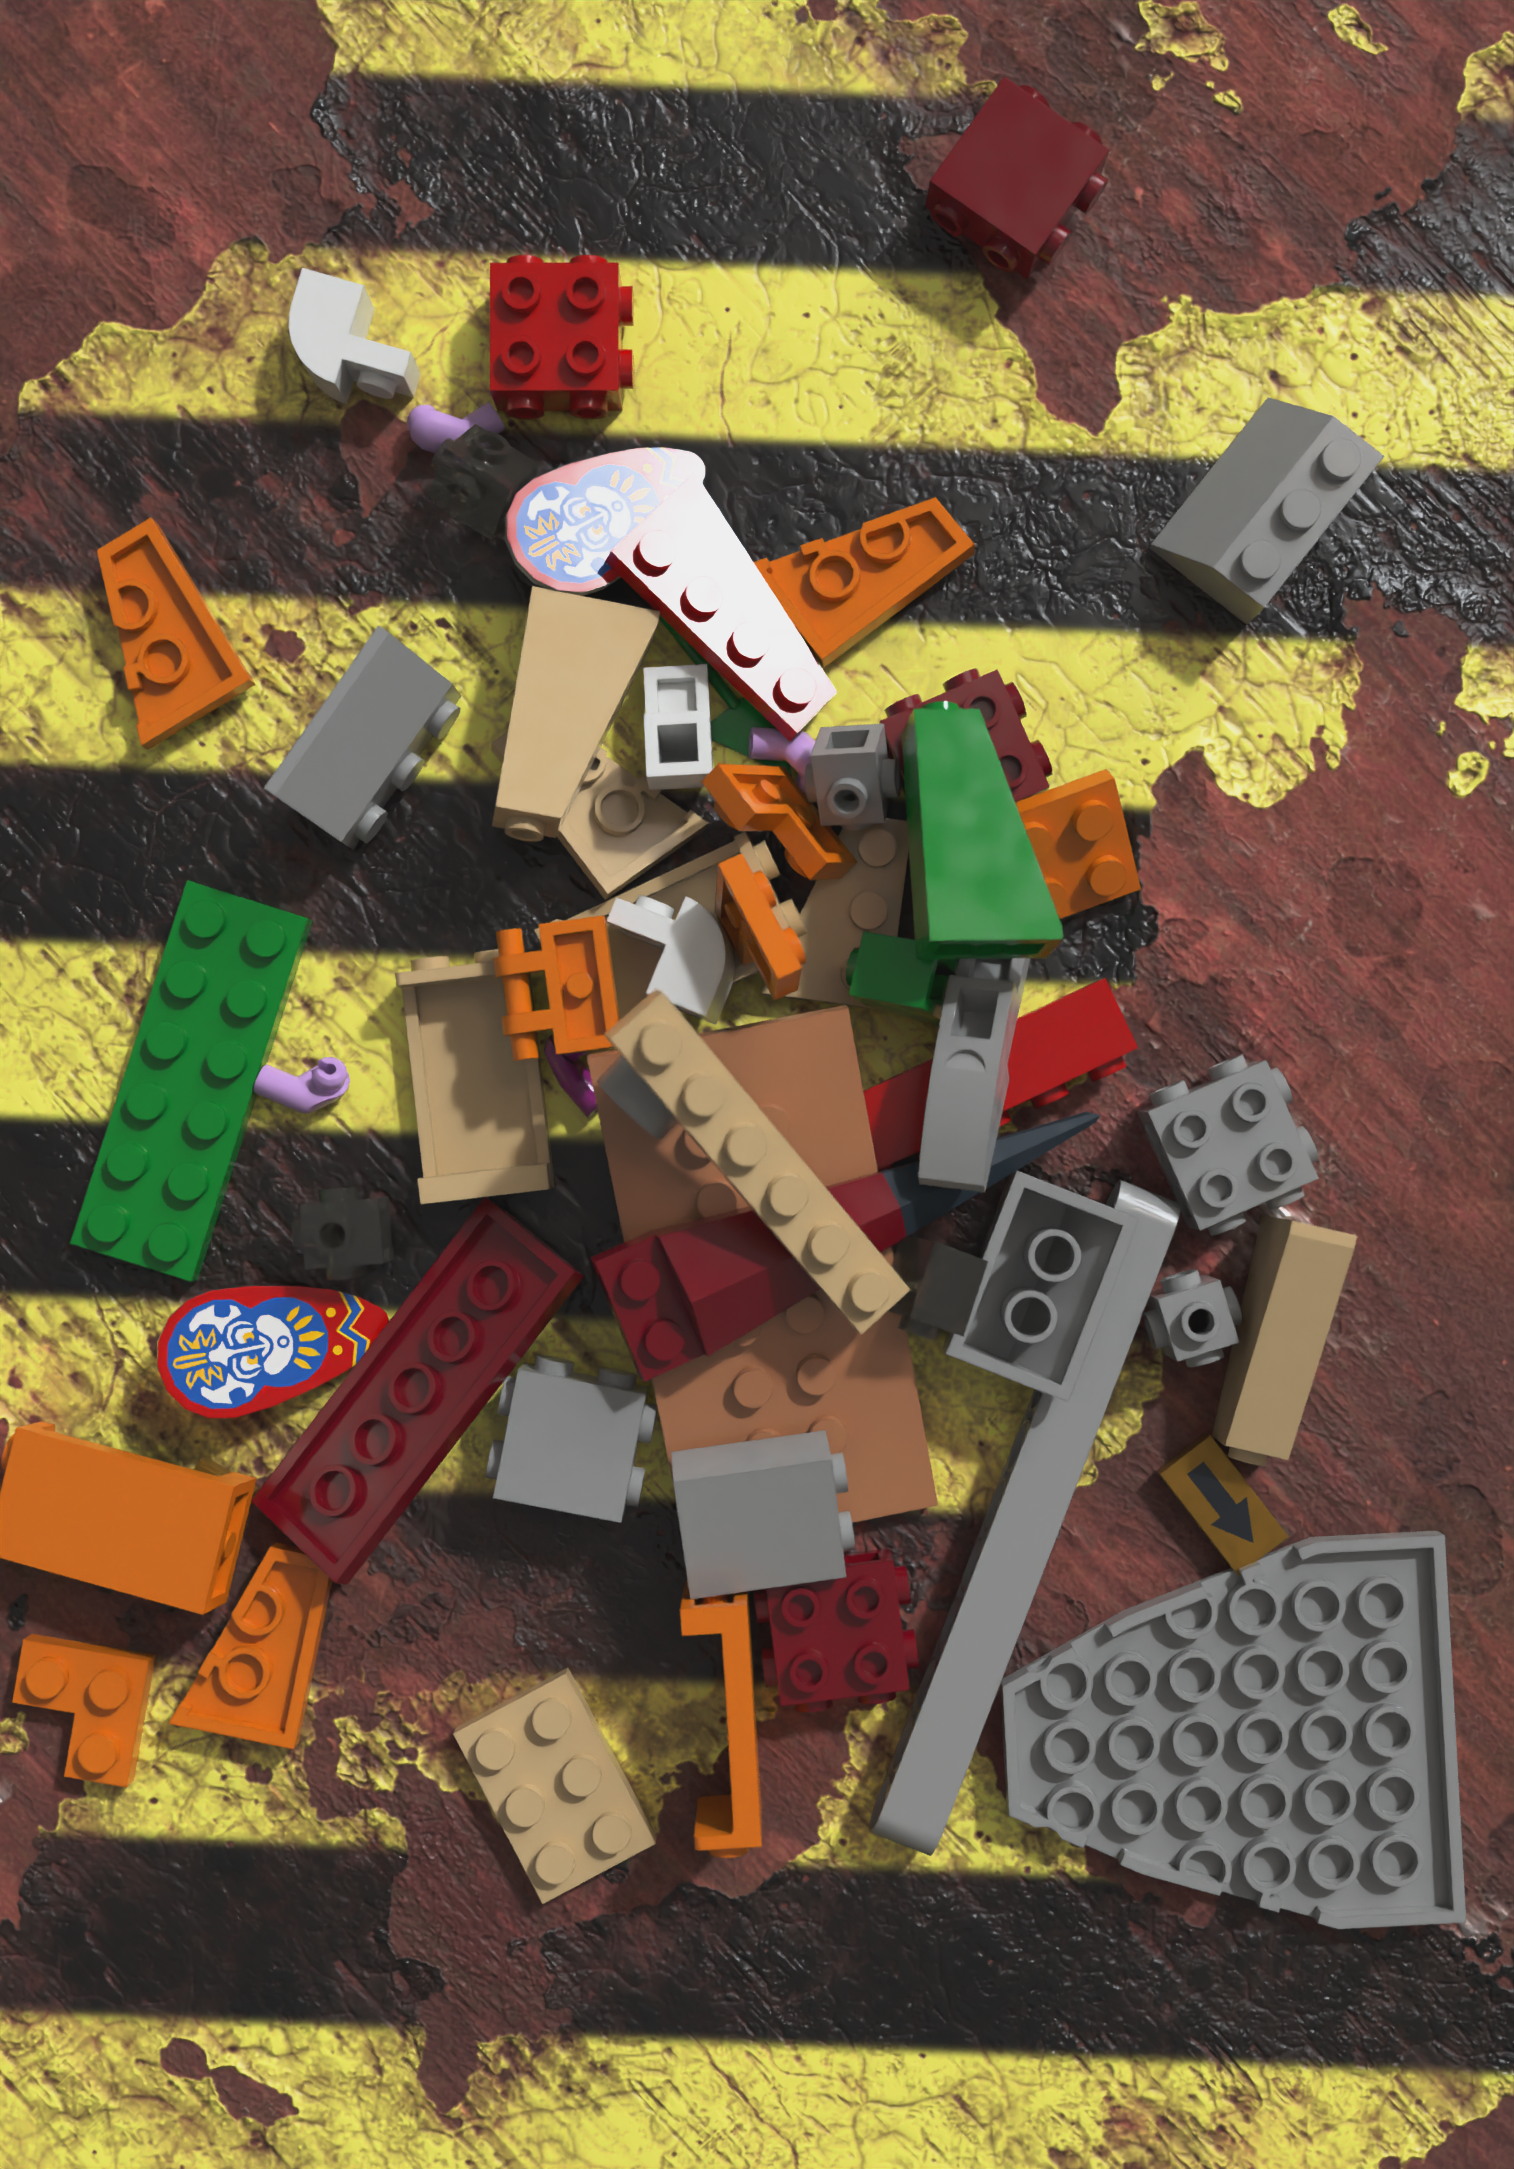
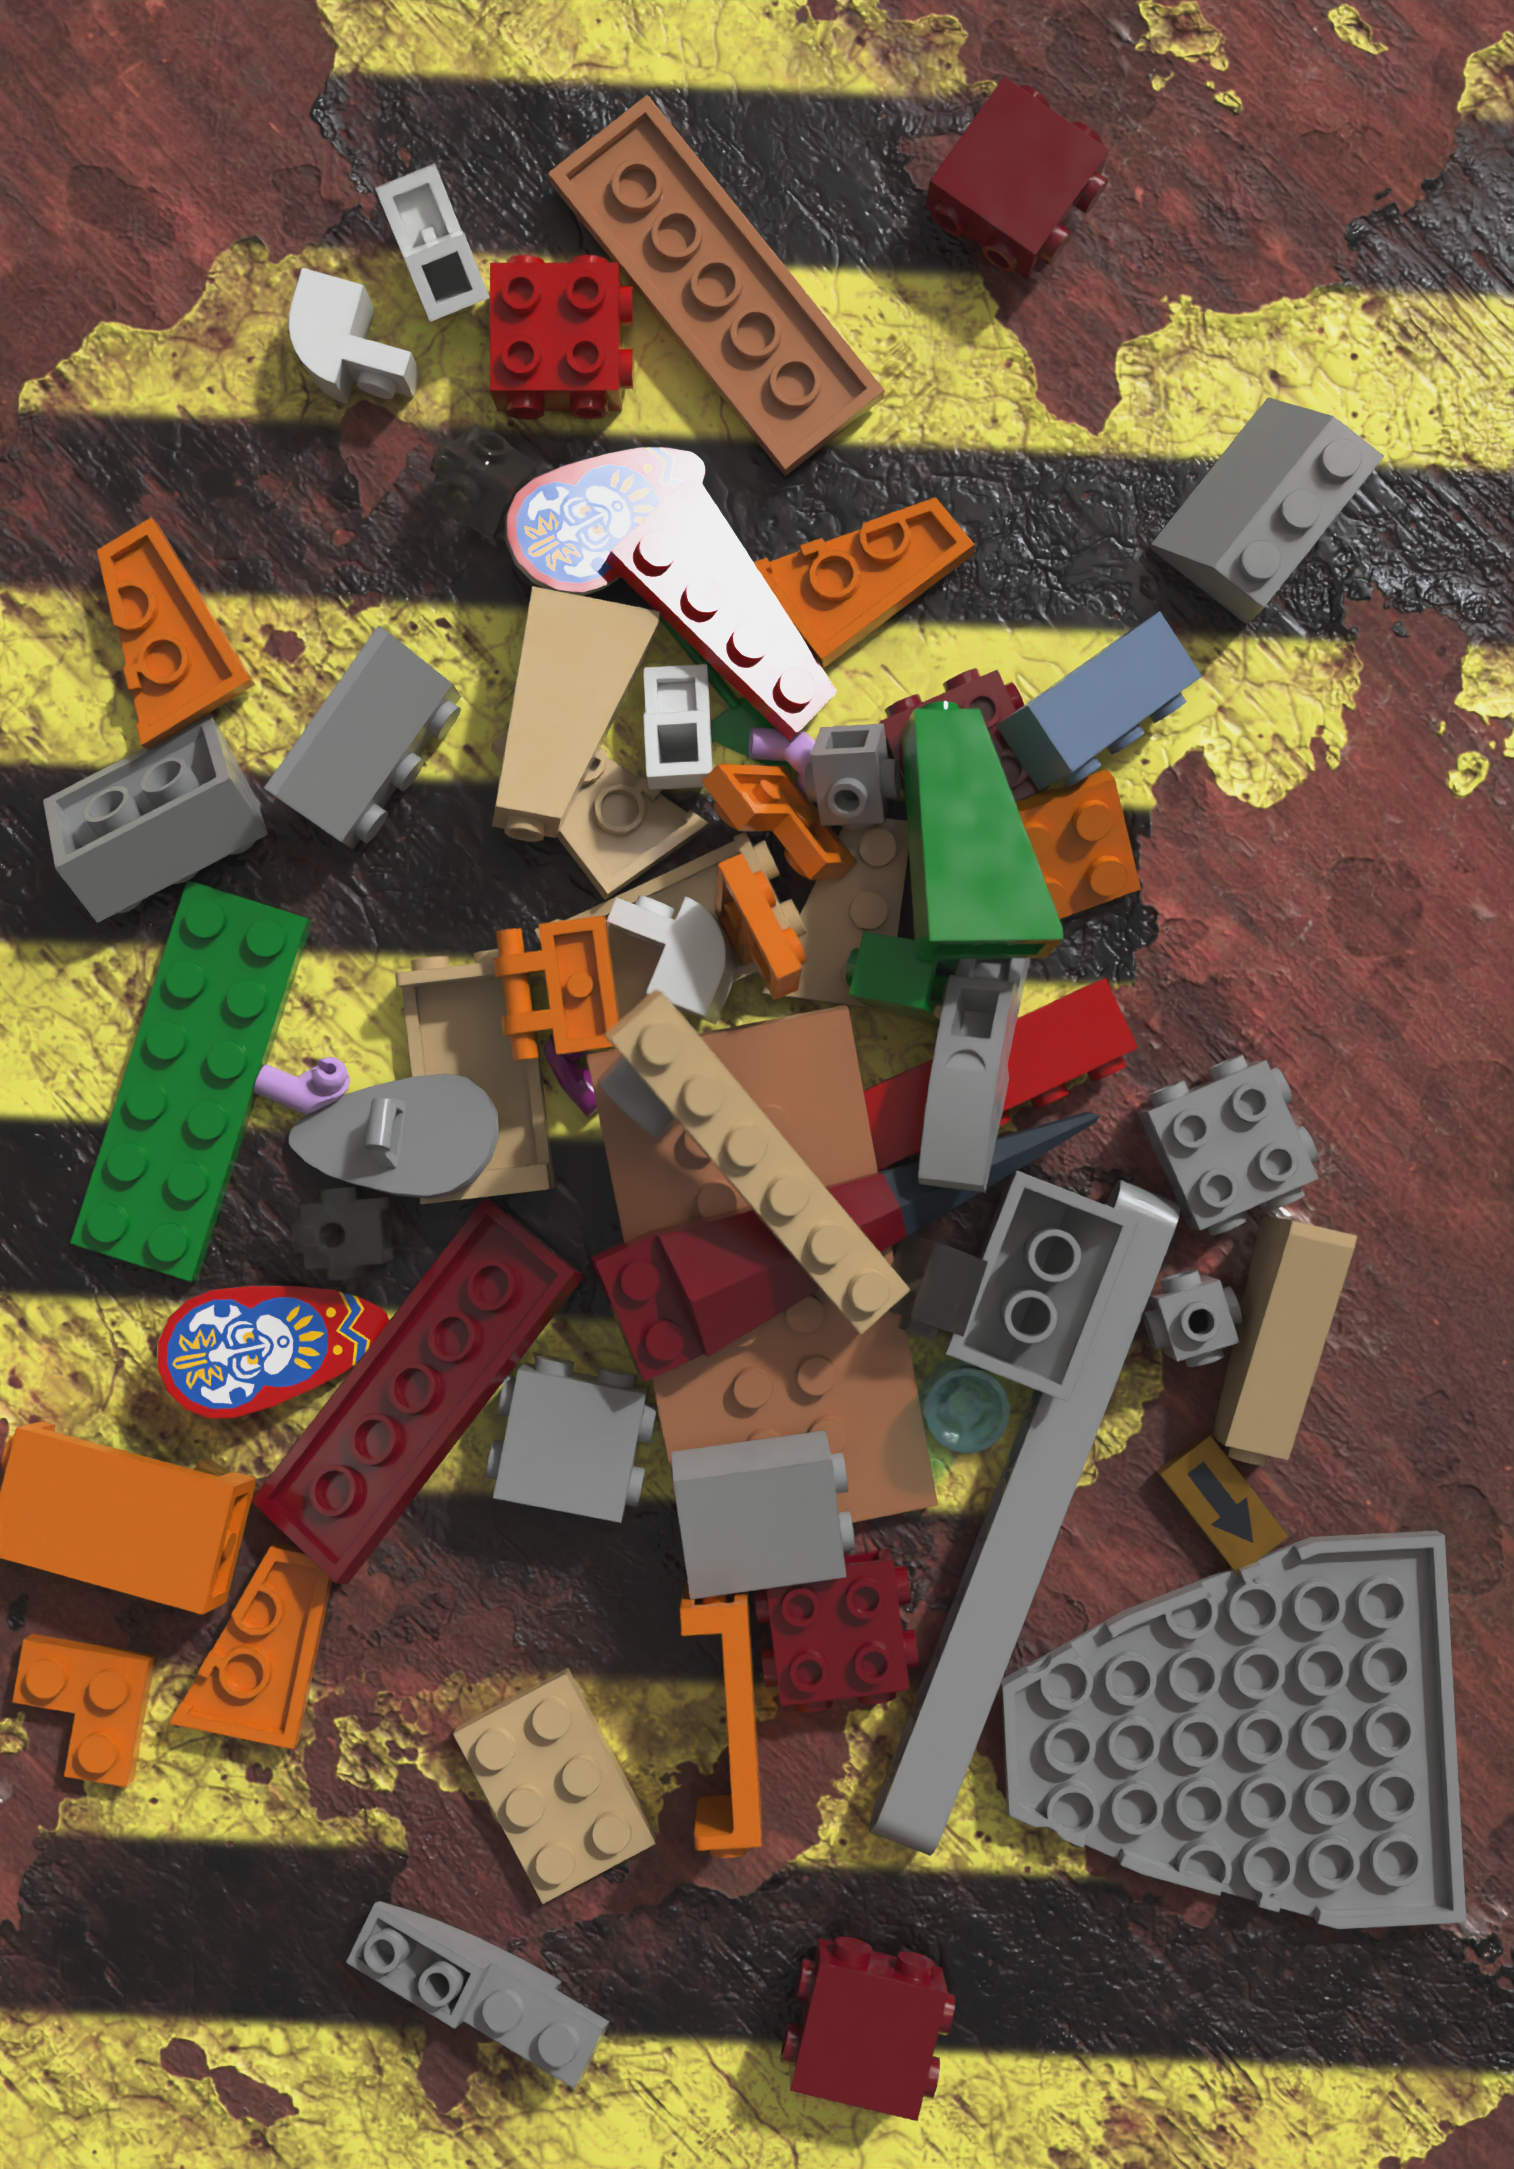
lavender arm [407,402,506,459] -> none
none -> light grey slope [43,713,268,923]
none -> light grey shield [289,1073,499,1199]
none -> light grey slope [346,1901,610,2089]
none -> white brick [375,164,490,322]
none -> nougat plate [548,95,885,476]
none -> dark red brick [780,1936,955,2121]
none -> clear light blue wheel [919,1358,1010,1454]
none -> sand blue brick [996,611,1202,790]

